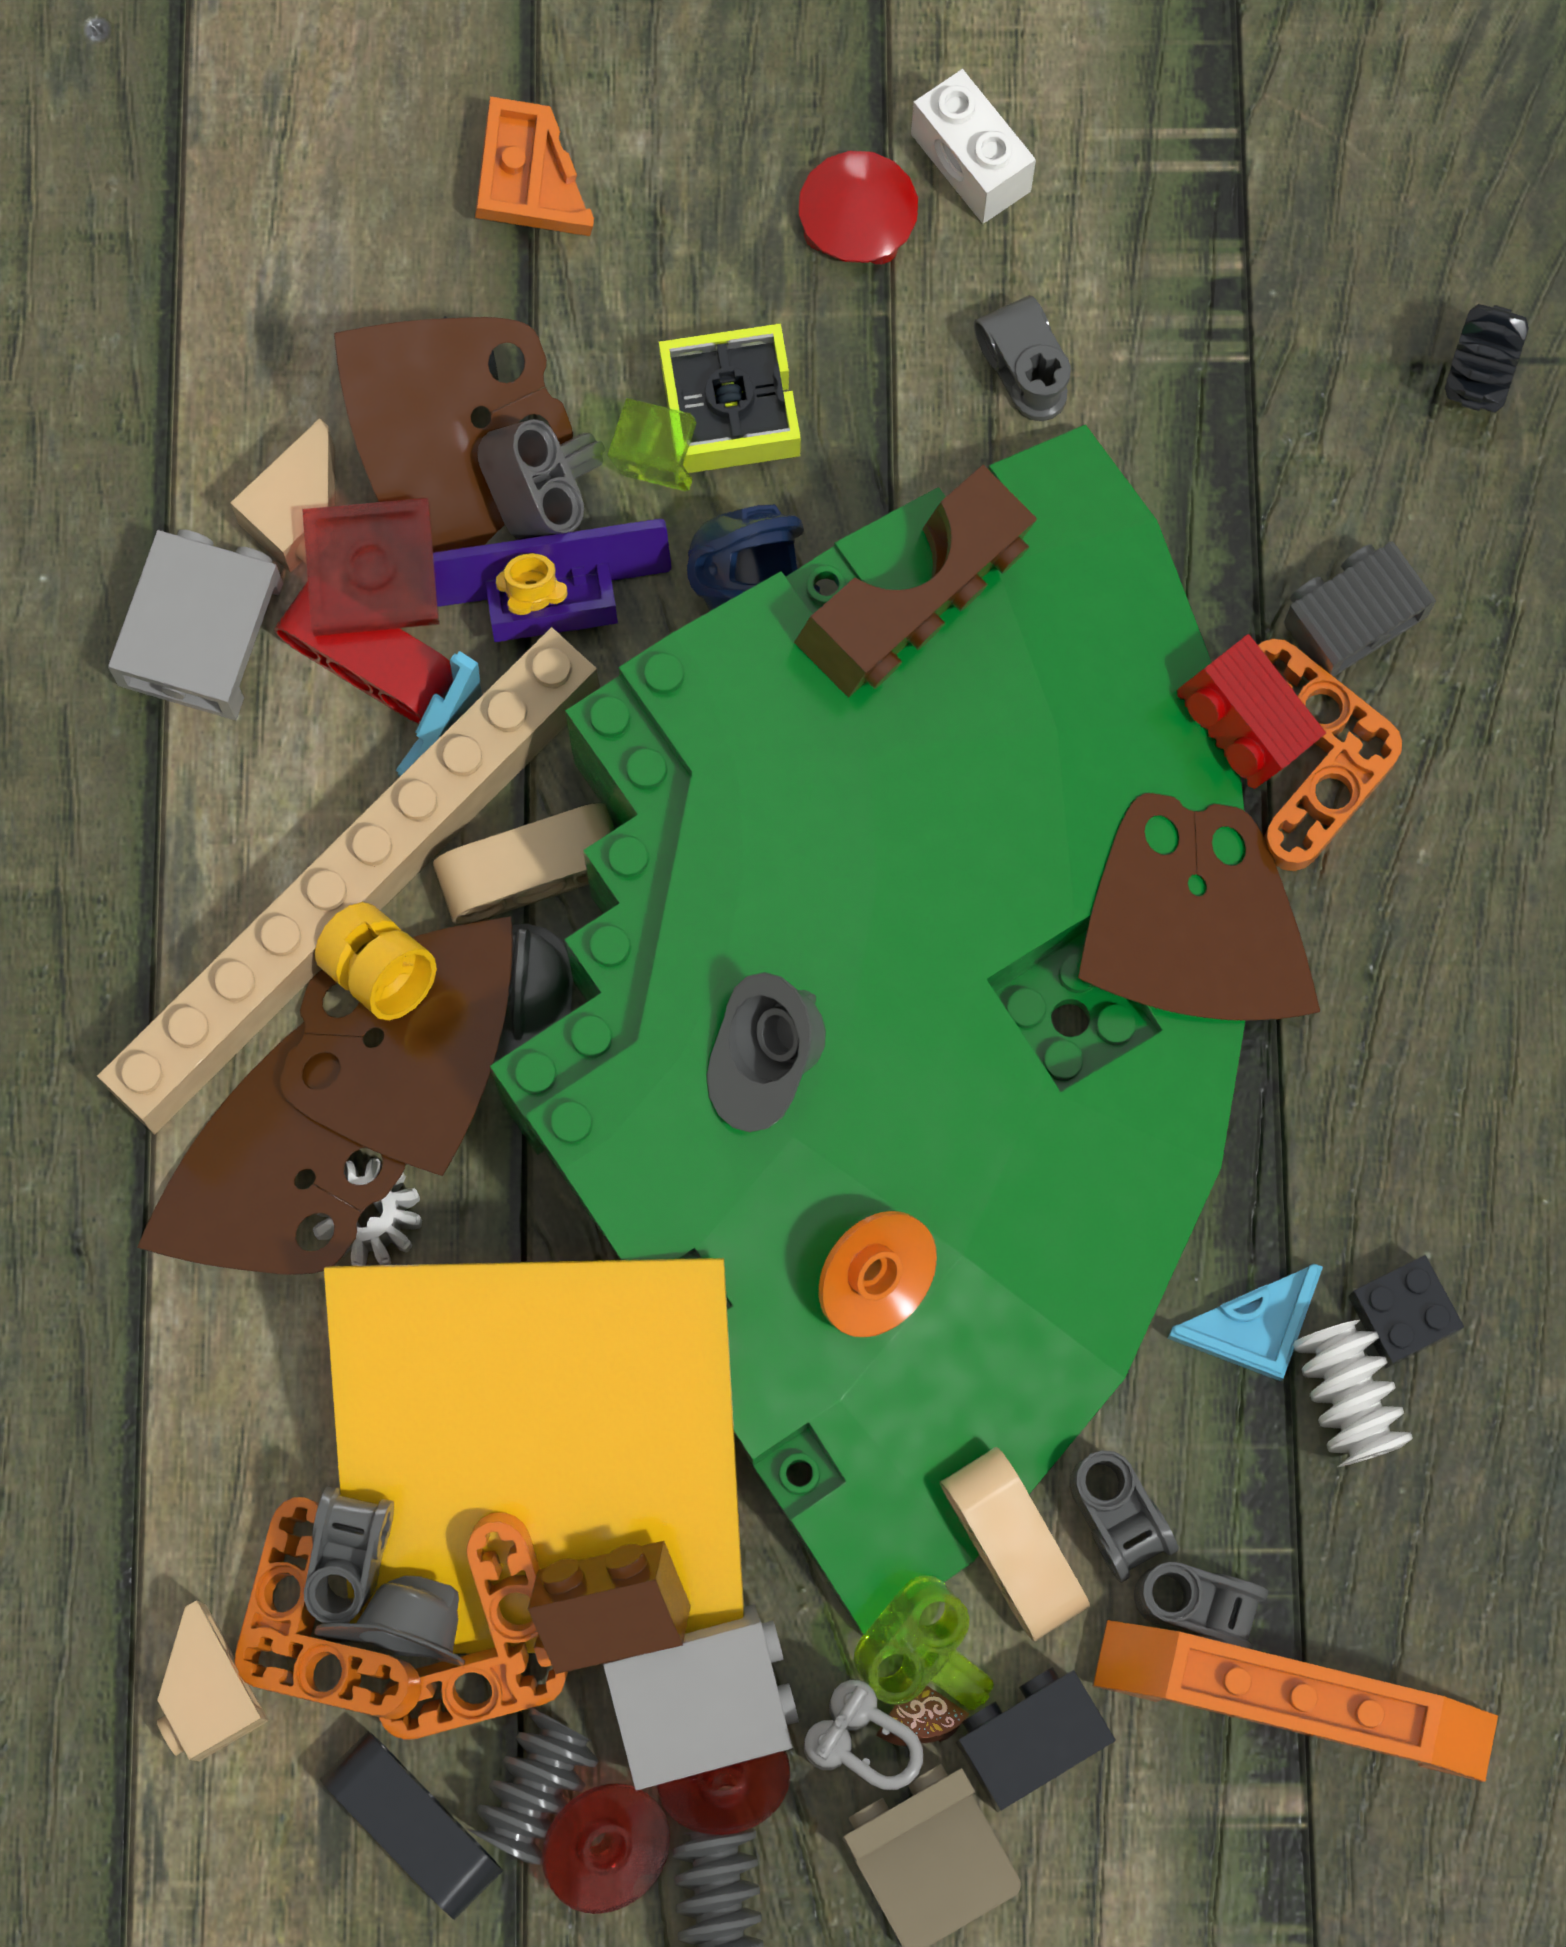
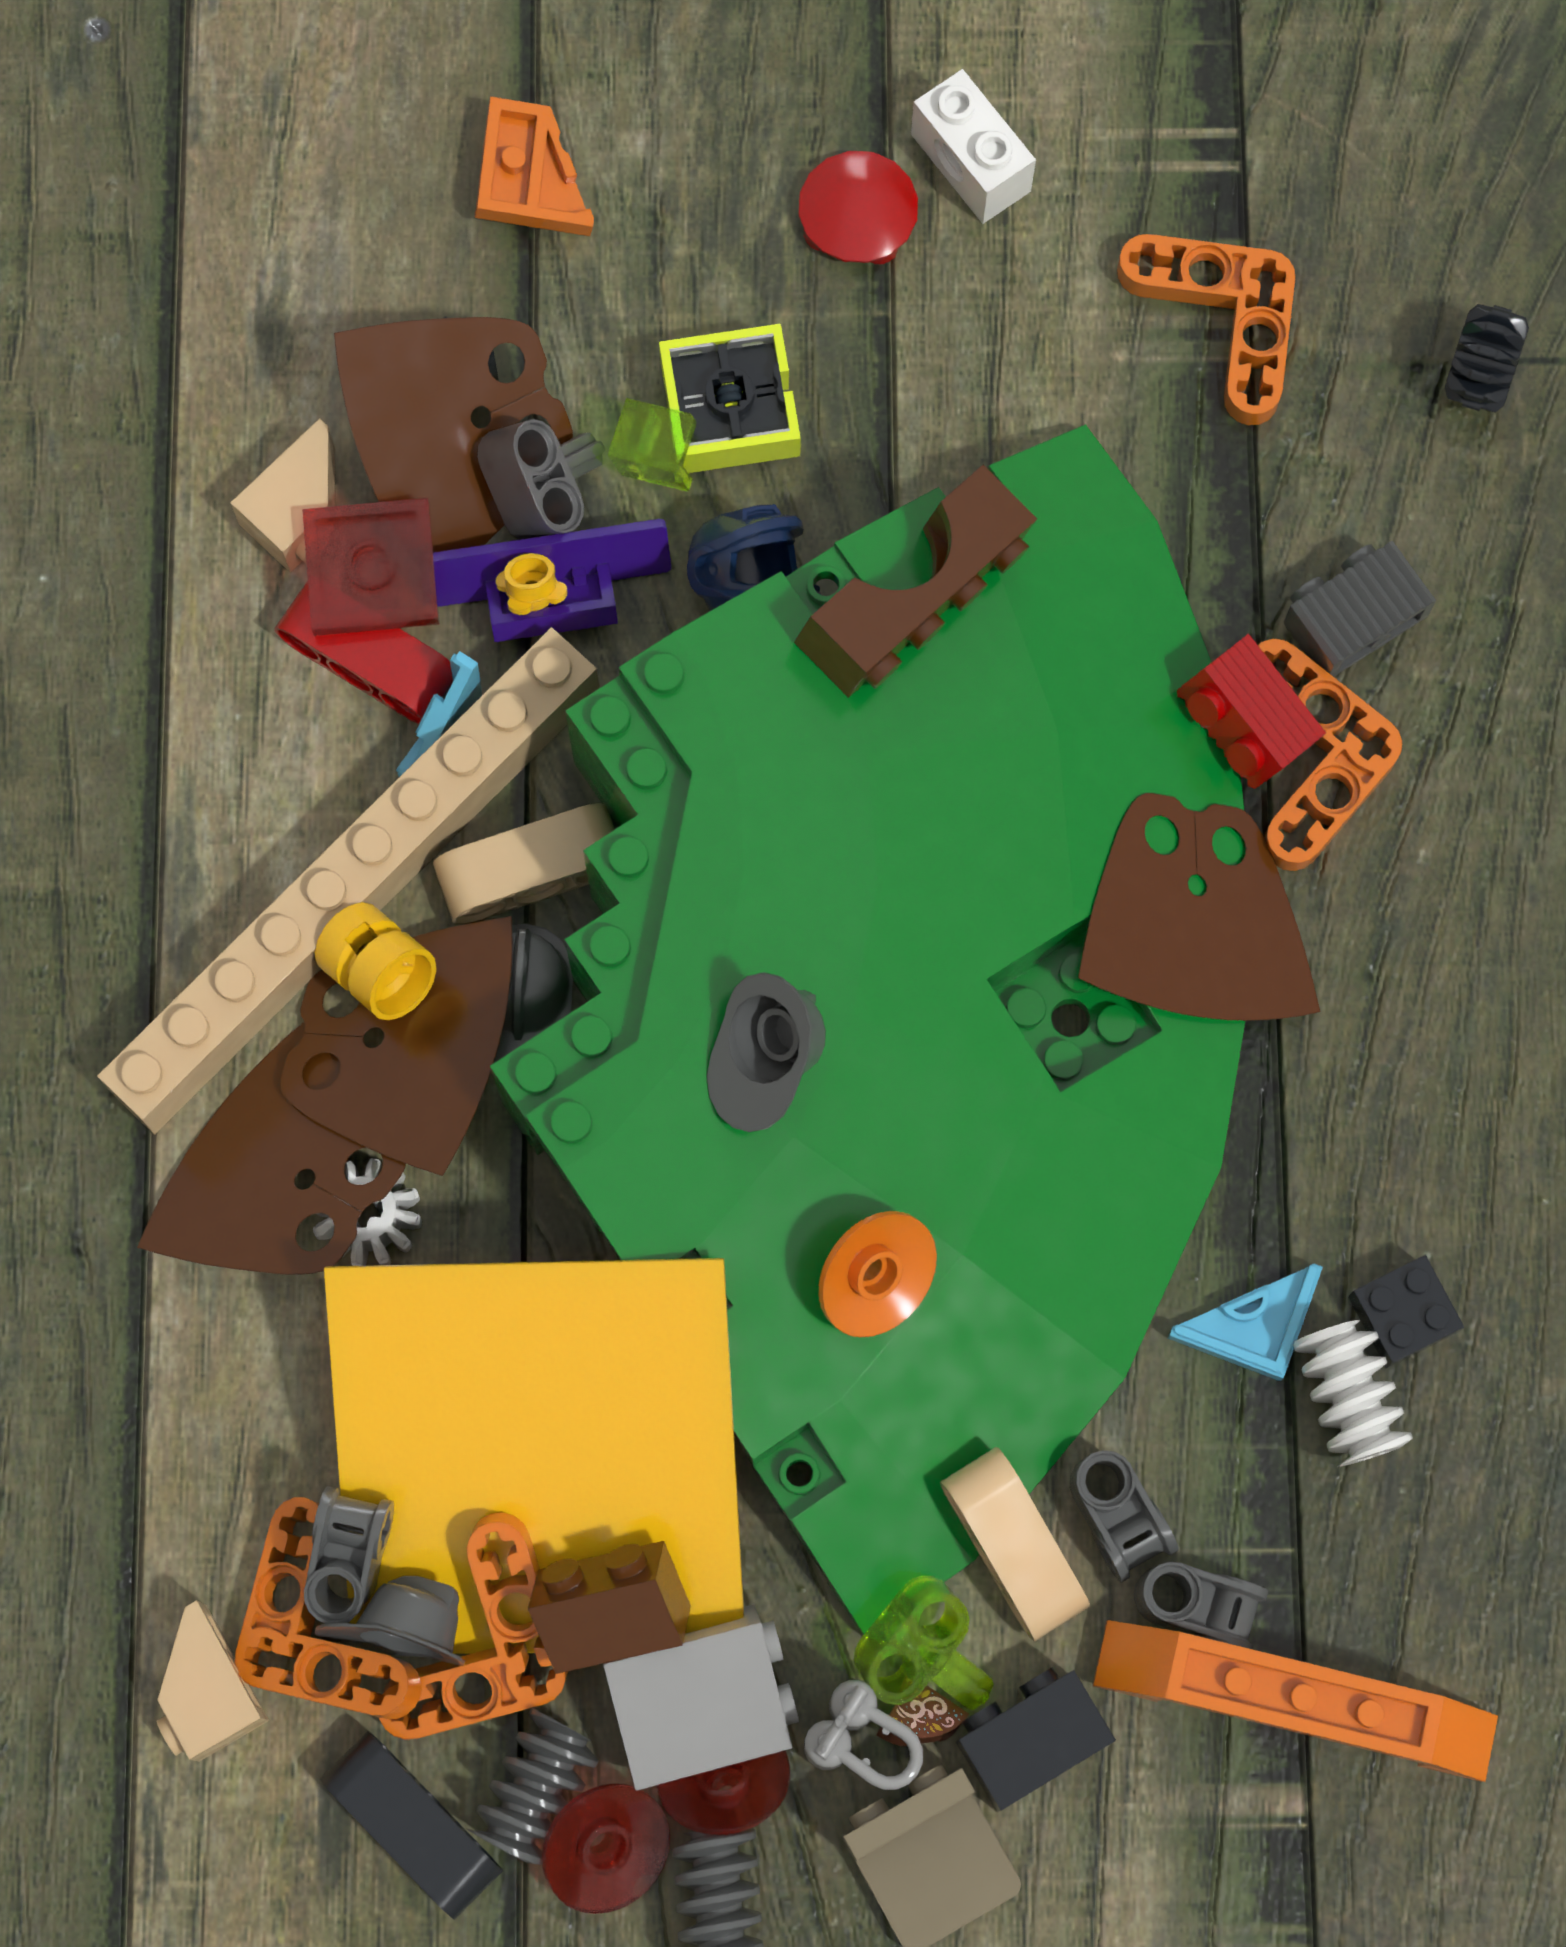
light grey panel [108,530,283,721] -> none
dark grey piece [974,295,1071,421] -> none
none -> orange beam [1117,234,1295,425]

